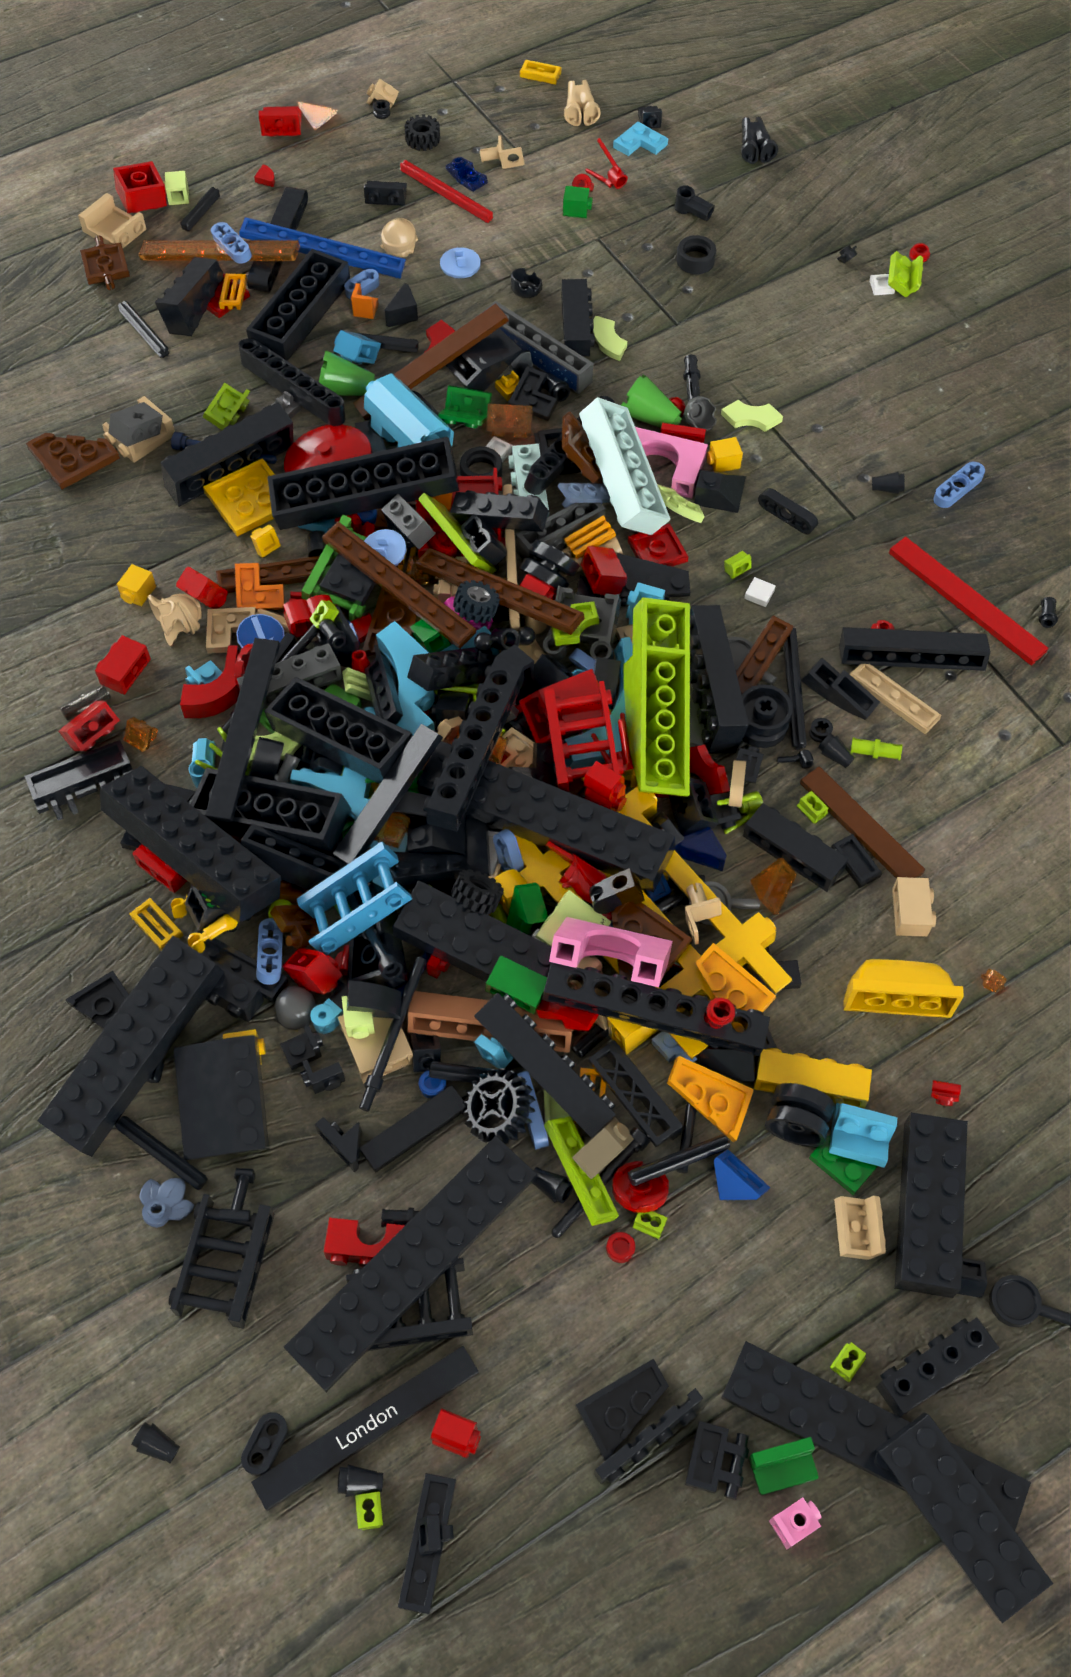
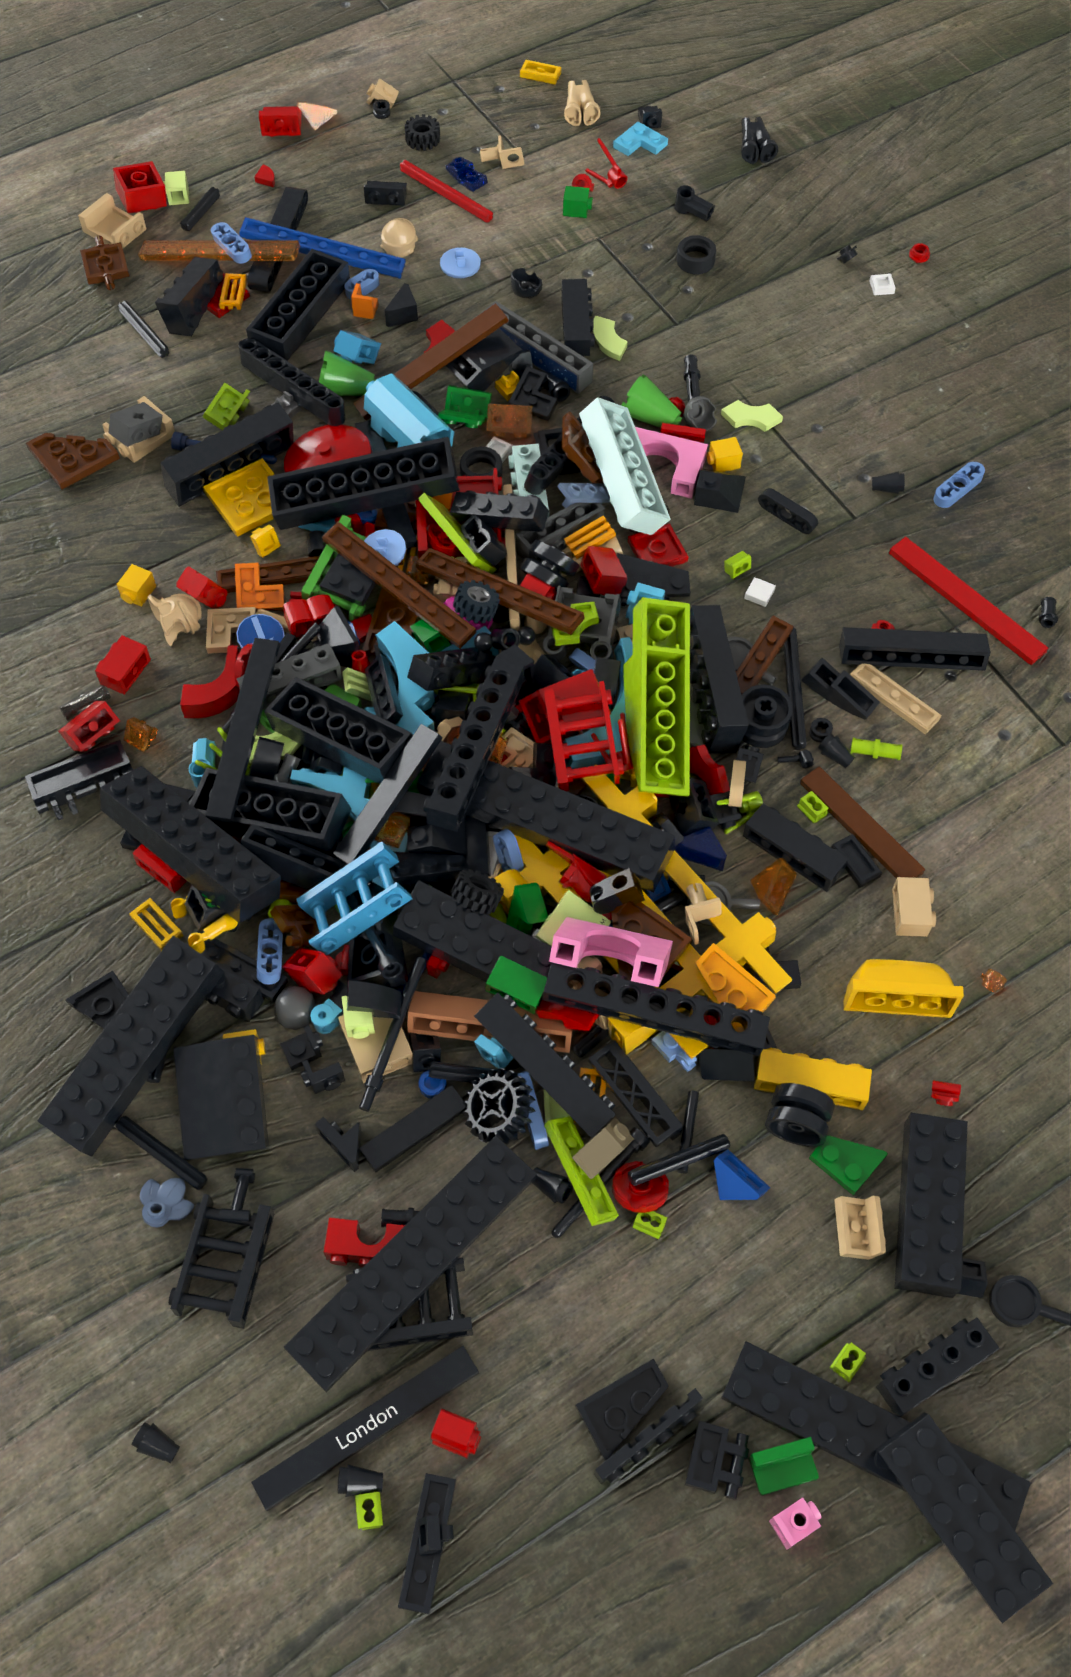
medium azure bracket [185,660,222,685] -> none
black plate [241,1412,288,1476] -> none
lime piece [310,600,339,629] -> none
black pin [319,619,346,648] -> none
black axle [358,333,419,353] -> none
dark grey brick [381,494,436,549] -> none
red brick [584,761,627,811] -> none
red tile [606,1232,635,1263] -> none
yellowish green tile [657,484,705,523] -> none
light orange wing [667,1056,754,1142] -> none
red cone [707,998,735,1029] -> none
medium azure bracket [829,1103,898,1168] -> none
lime bracket [888,251,923,297] -> none

